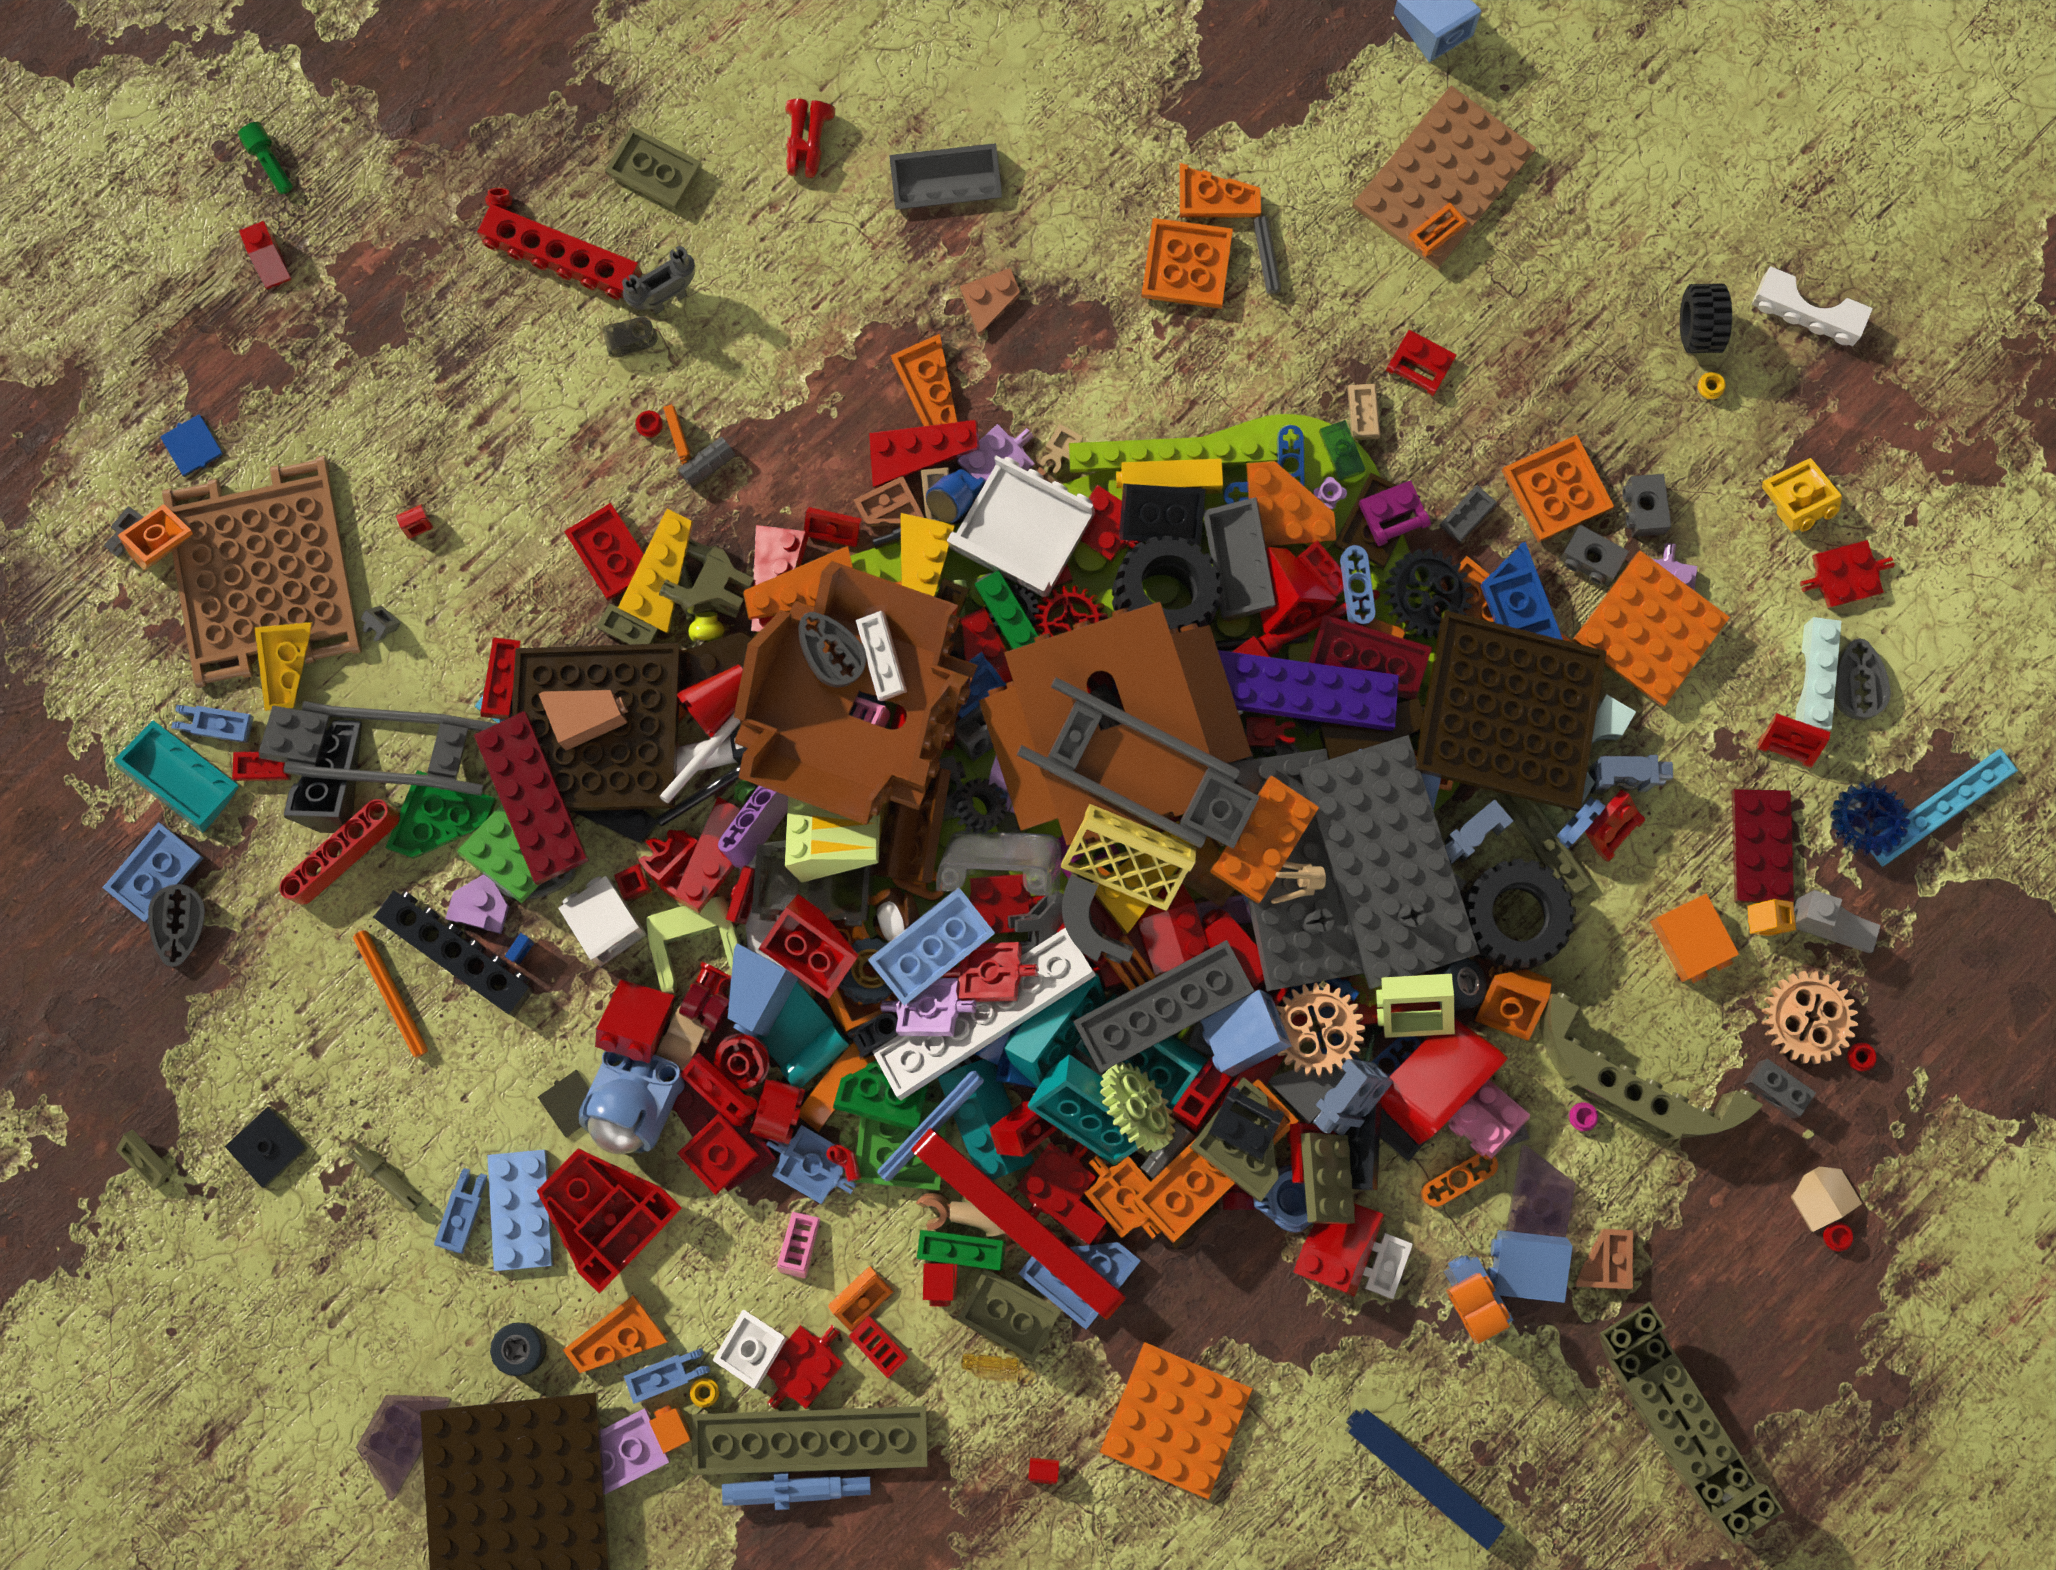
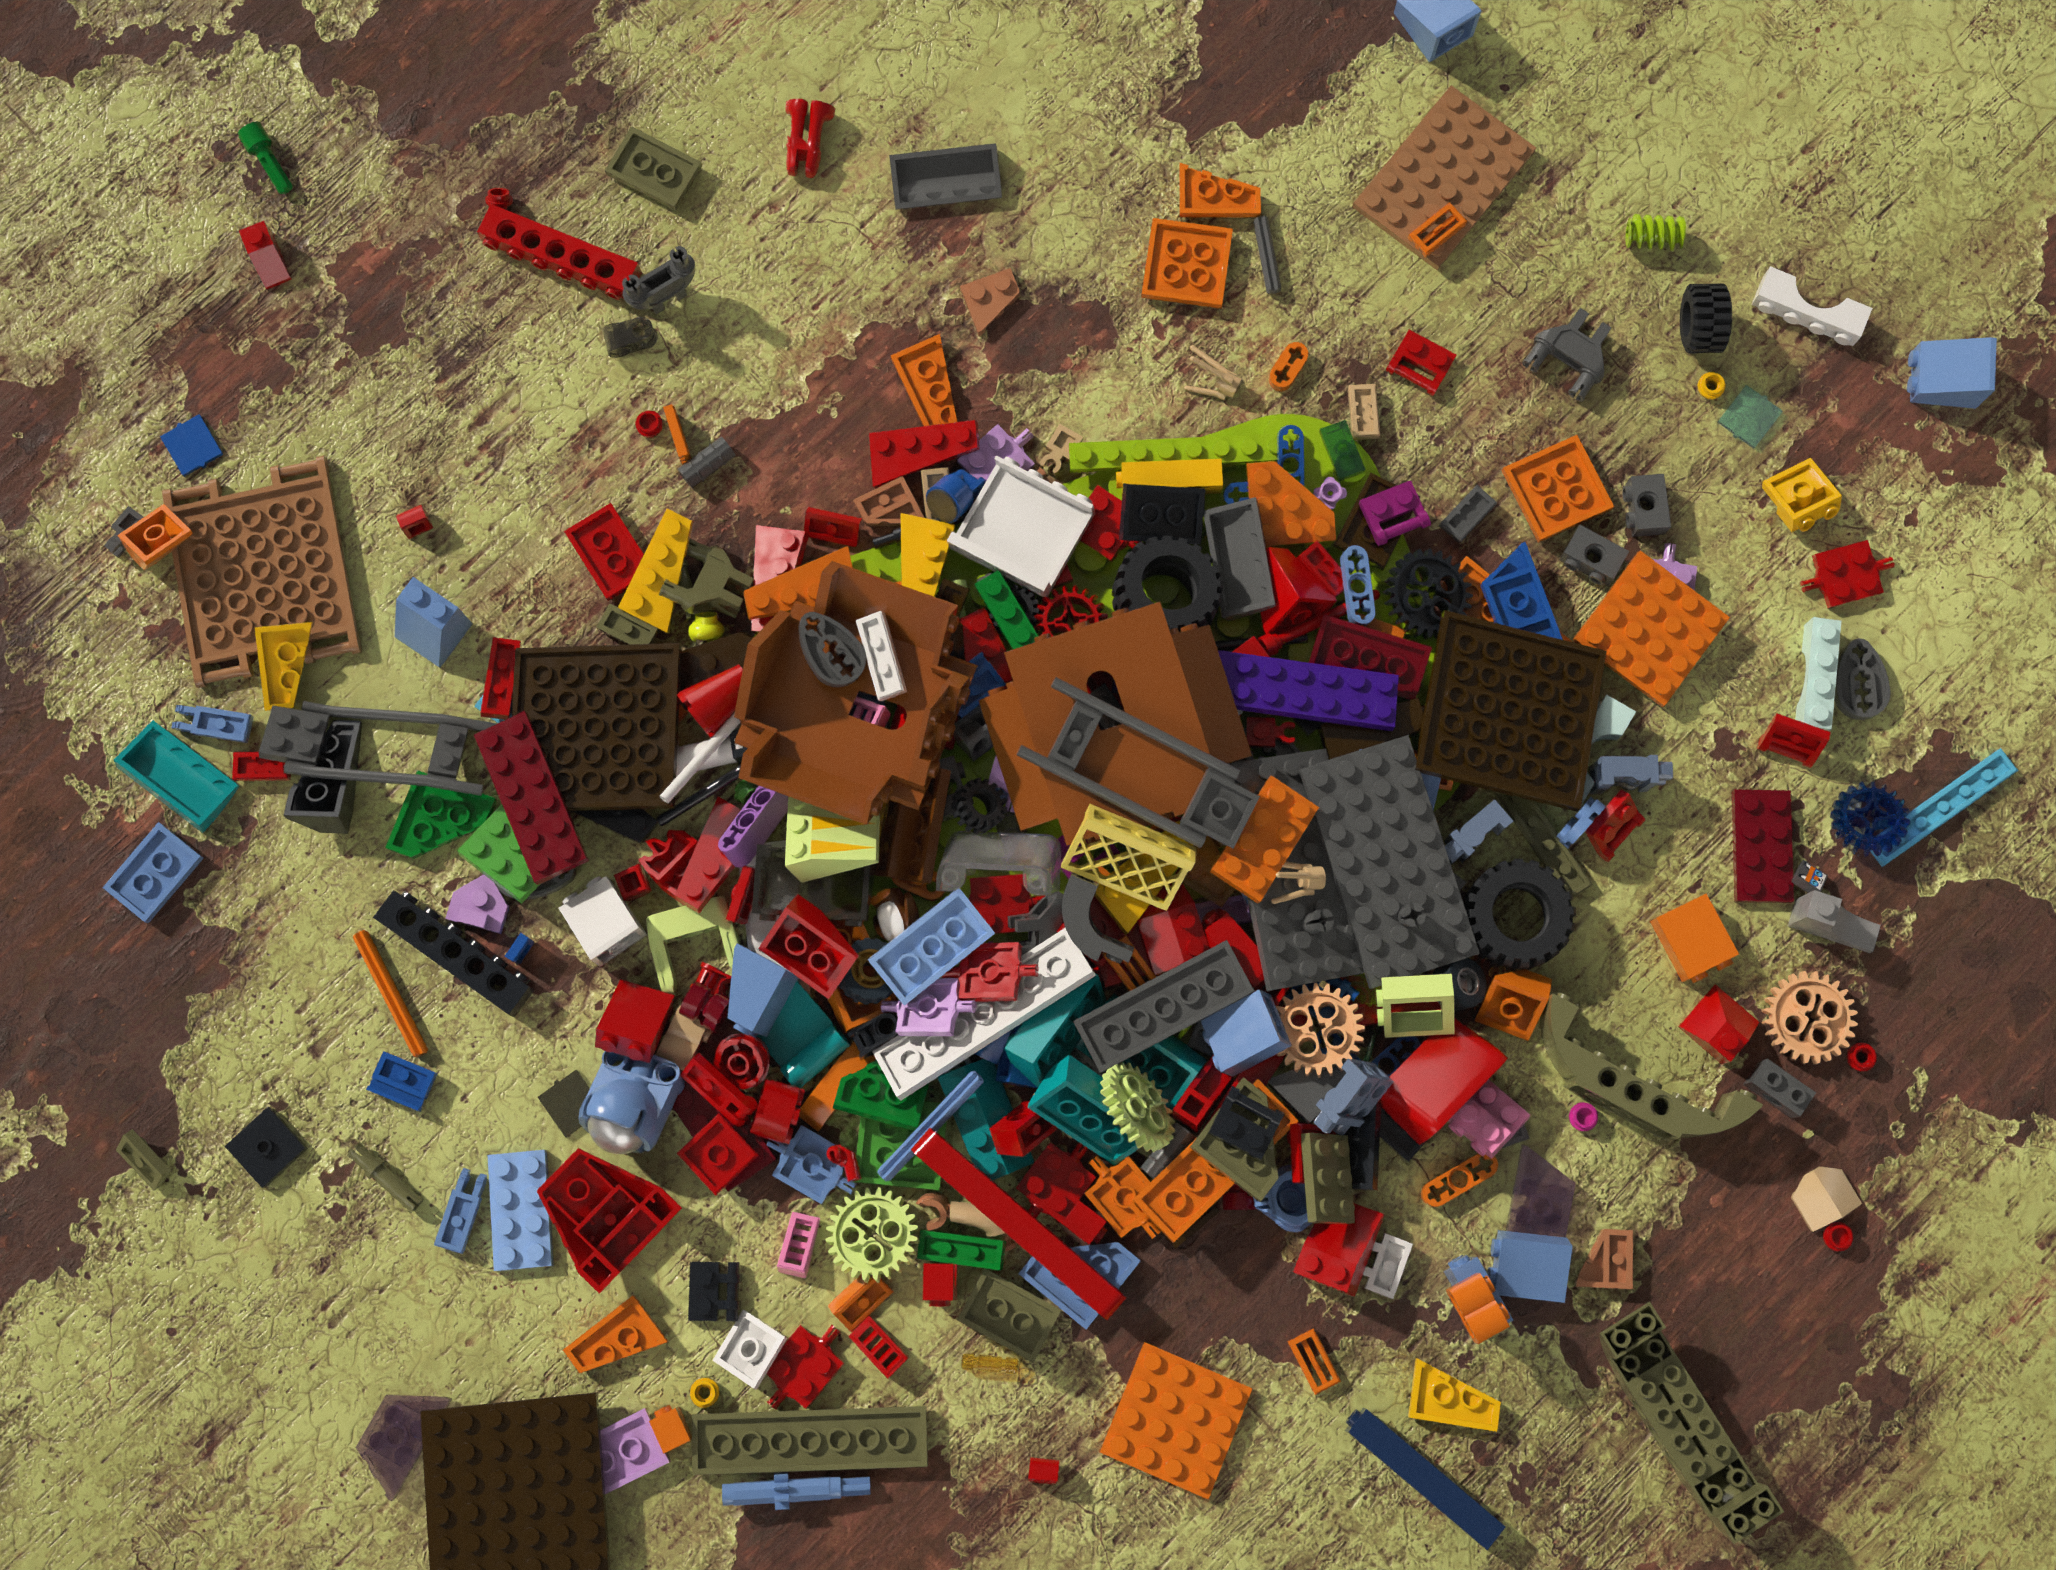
dark grey piece [148,884,205,967] -> none
red beam [279,799,400,905] -> none
dark grey tile [361,605,401,642] -> none
black wheel [490,1322,547,1376] -> none
nougat slope [539,690,628,751] -> none
medium blue hinge [624,1348,711,1404] -> none
light orange brick [1747,899,1796,937] -> none
none -> blue plate [366,1051,438,1112]
none -> medium blue slope [395,577,473,668]
none -> black plate [688,1262,742,1321]
none -> yellowish green gear [825,1187,920,1283]
none -> tan plant [1184,345,1242,401]
none -> orange beam [1269,342,1308,392]
none -> orange tile [1287,1328,1341,1395]
none -> yellow wing [1408,1358,1501,1432]
none -> dark grey connector [1522,308,1612,402]
none -> lime piece [1625,214,1686,251]
none -> red slope [1678,984,1759,1065]
none -> clear light blue piece [1717,385,1783,449]
none -> tile [1791,860,1828,893]
none -> medium blue slope [1907,337,1997,409]

